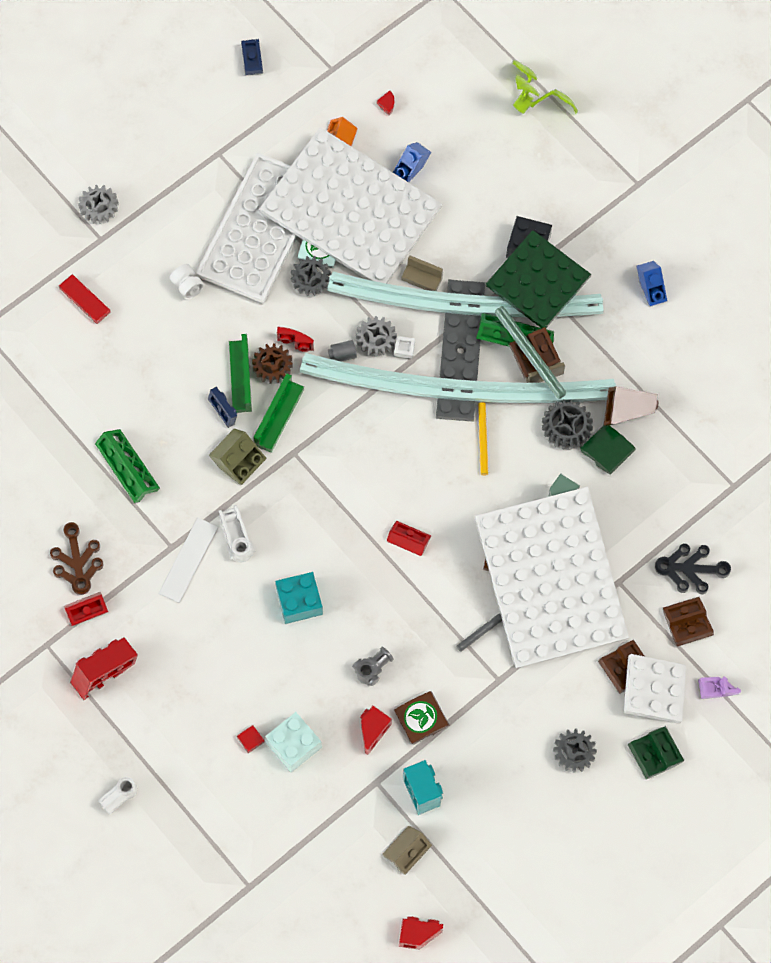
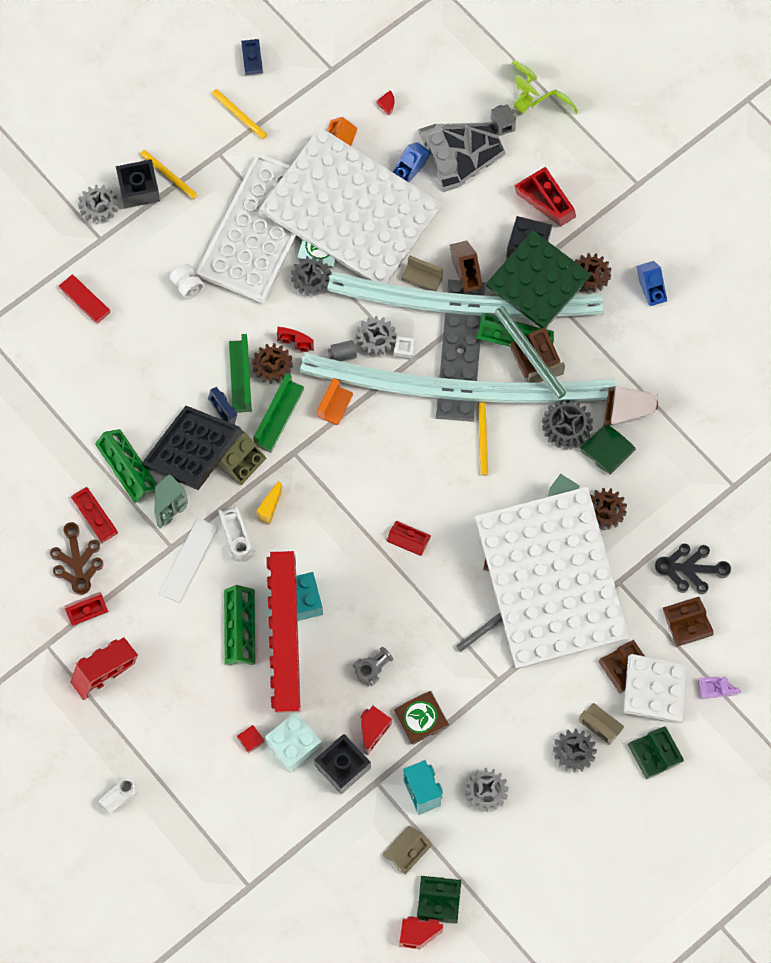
none -> red tile [71,487,118,543]
none -> black brick [116,159,160,208]
none -> yellow bar [140,149,197,199]
none -> black plate [141,405,243,490]
none -> sand green slope [154,474,188,528]
none -> yellow bar [212,89,267,140]
none -> green fence [224,585,255,666]
none -> yellow slope [257,481,282,525]
none -> red brick [266,551,301,713]
none -> black brick [314,734,371,795]
none -> orange panel [317,378,353,425]
none -> dark green slope [417,876,462,924]
none -> wedge [418,122,506,192]
none -> reddish brown slope [449,240,483,292]
none -> light grey gear [465,768,509,813]
none -> flat silver brick [491,104,516,136]
none -> red wedge [514,166,576,227]
none -> reddish brown gear [575,253,612,293]
none -> dark tan panel [579,703,624,745]
none -> reddish brown gear [590,488,627,530]

